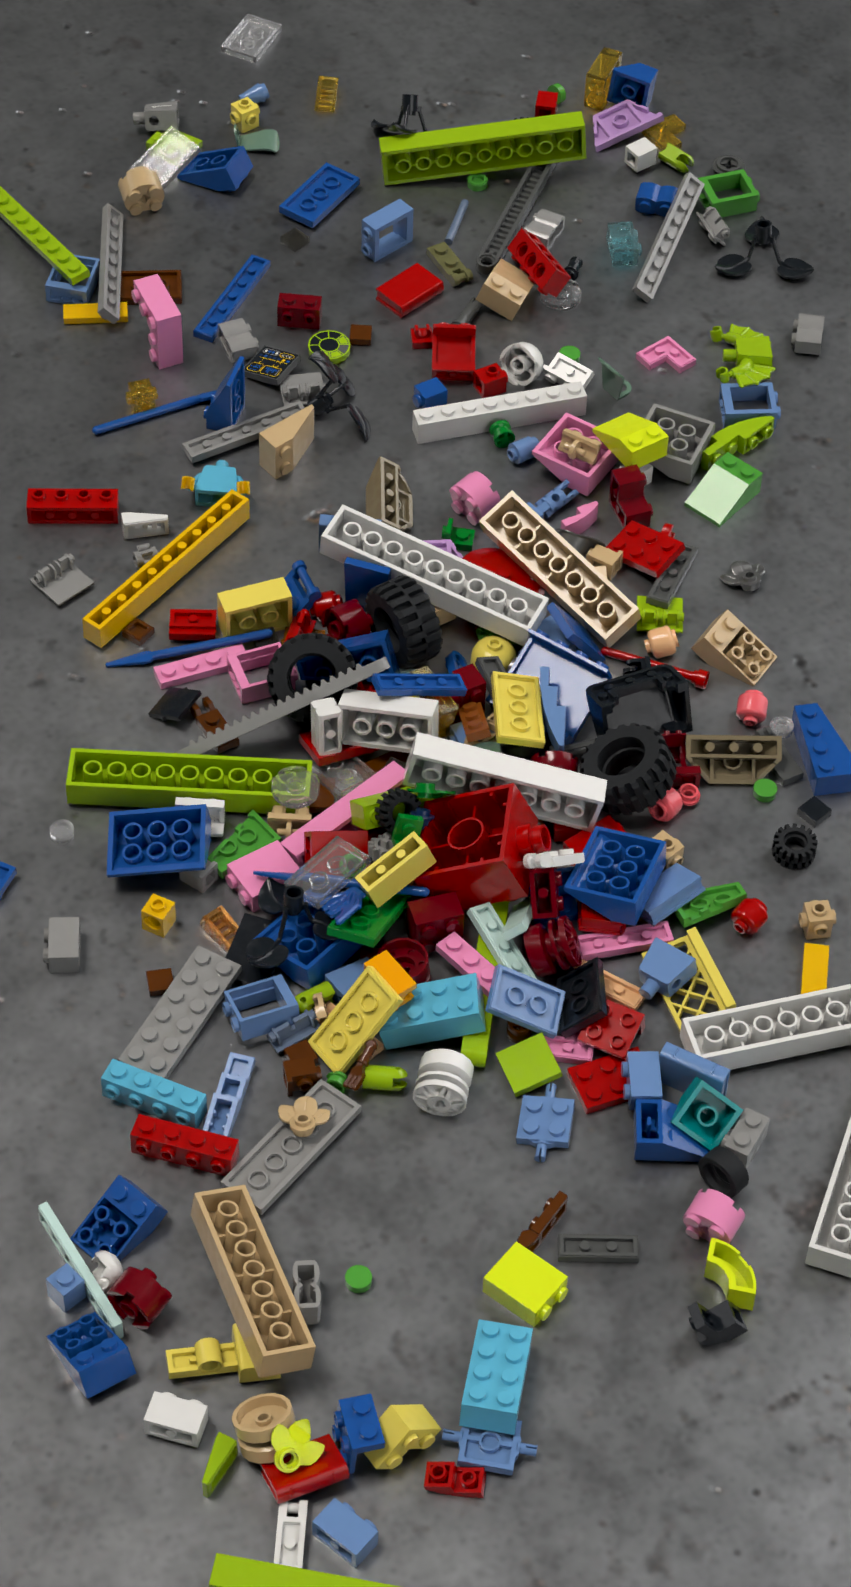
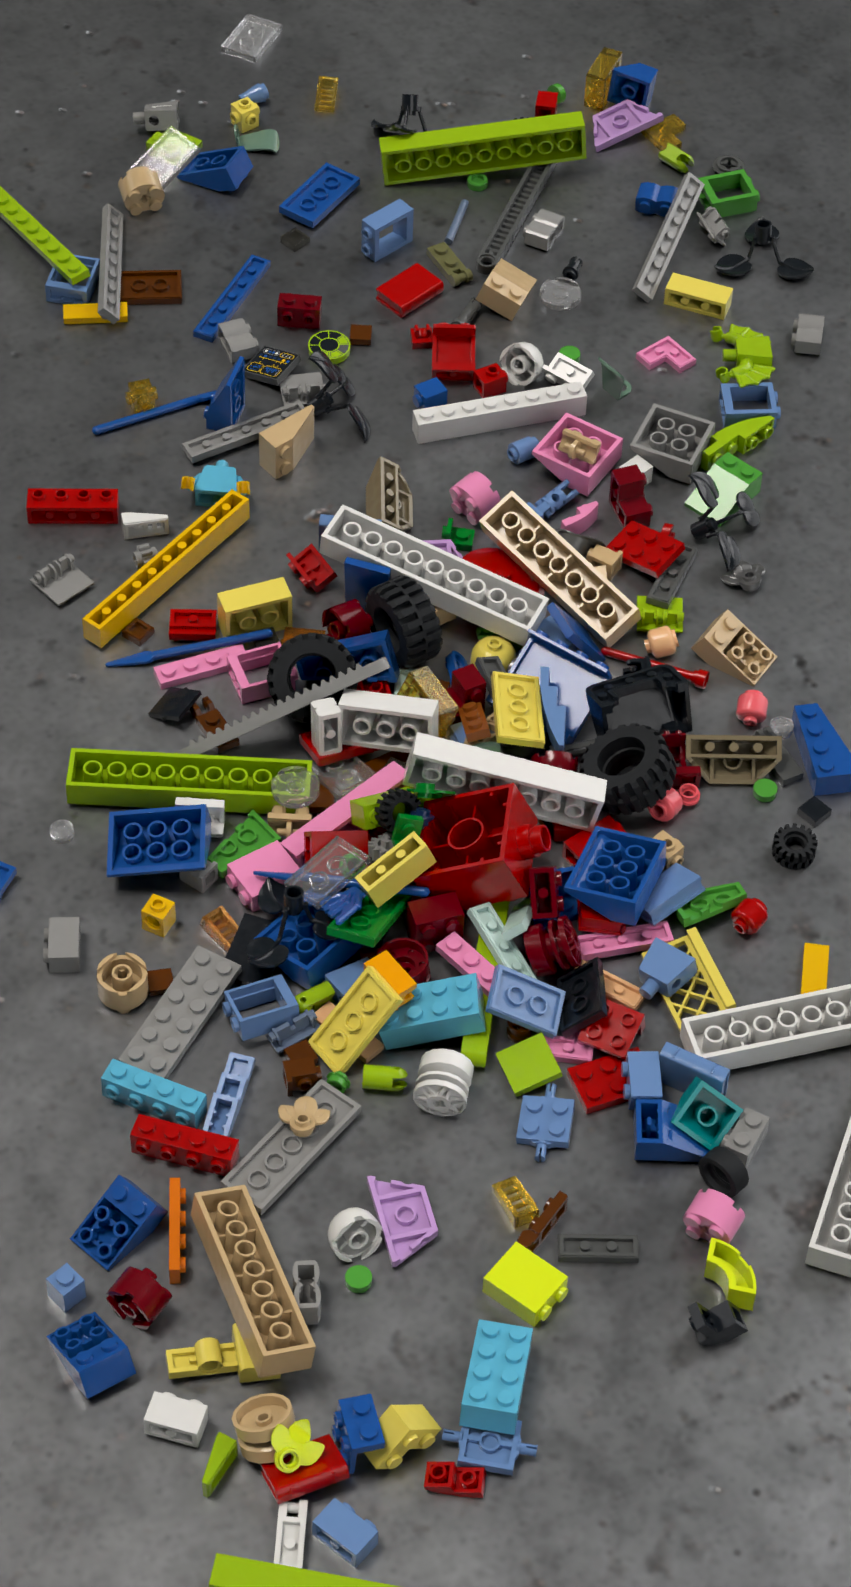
light aqua tile [38,1201,124,1338] -> none
white hair [92,1250,123,1294] -> none
bright pink slope [131,274,183,370] -> none
blue plate [284,560,322,620] -> none
red hinge [284,609,316,642] -> none
red head [310,590,343,623] -> none
tan tile [312,992,328,1019] -> none
reddish brown piece [343,1039,378,1091] -> none
blue tile [371,673,467,696] -> none
green wheel [489,420,515,448] -> none
red brick [507,228,571,297] -> none
white hinge [523,848,585,869] -> none
neon yellow slope [592,412,669,468] -> none
clear light blue brick [606,221,642,266] -> none
white brick [624,137,657,172] -> none
tan brick [799,900,836,940] -> none
none -> tan brick [97,952,149,1014]
none -> orange plate [169,1178,186,1284]
none -> red bracket [286,543,338,593]
none -> white cylinder [328,1207,383,1262]
none -> lavender wing [367,1176,438,1268]
none -> clear yellow slope [491,1176,539,1229]
none -> light yellow brick [664,272,733,320]
none -> black plant [688,472,760,572]

